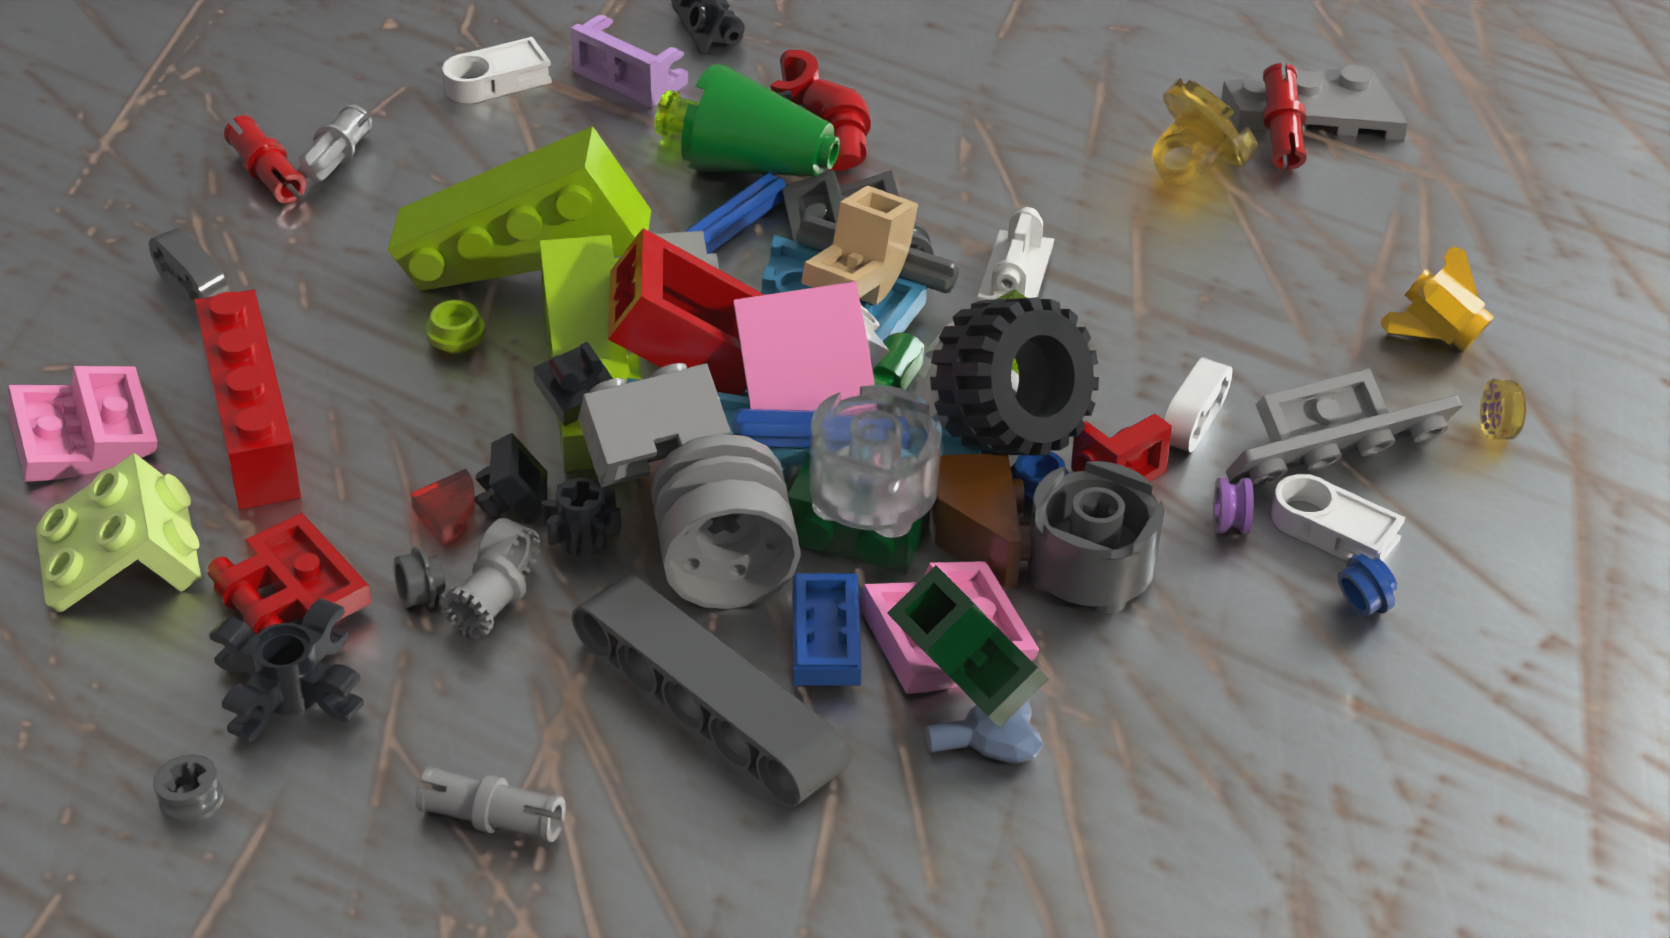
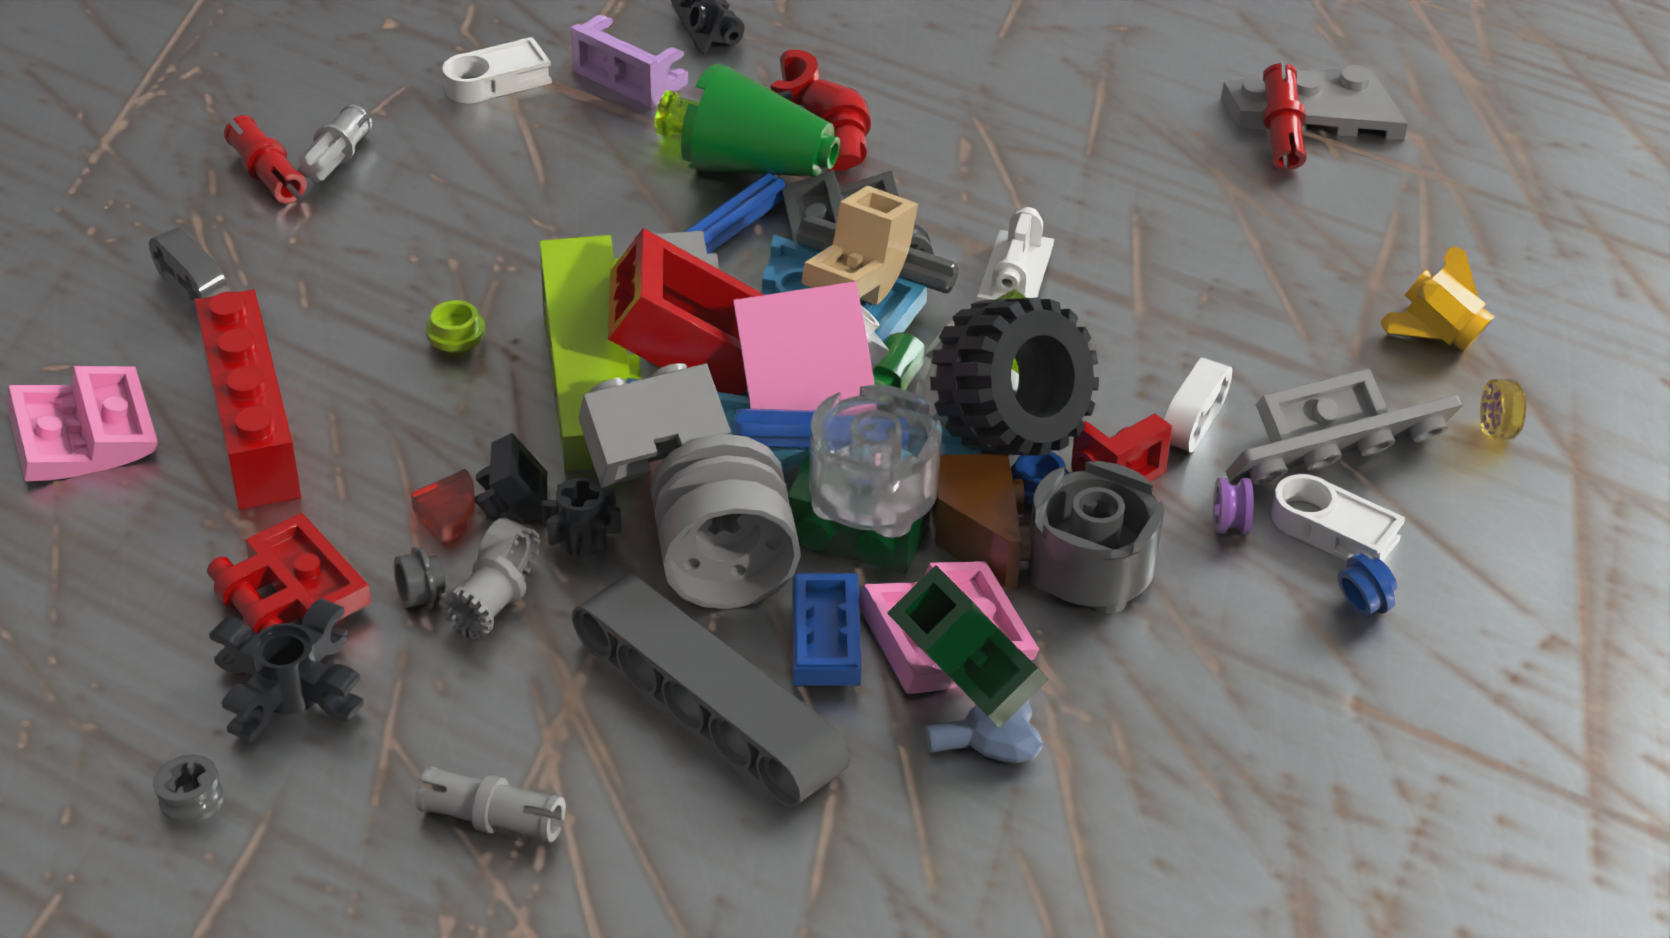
yellowish green bracket [36,453,202,612] -> none
lime wedge [388,126,651,291] -> none
black tile [533,342,613,426] -> none
clear yellow tile [1152,78,1258,186] -> none

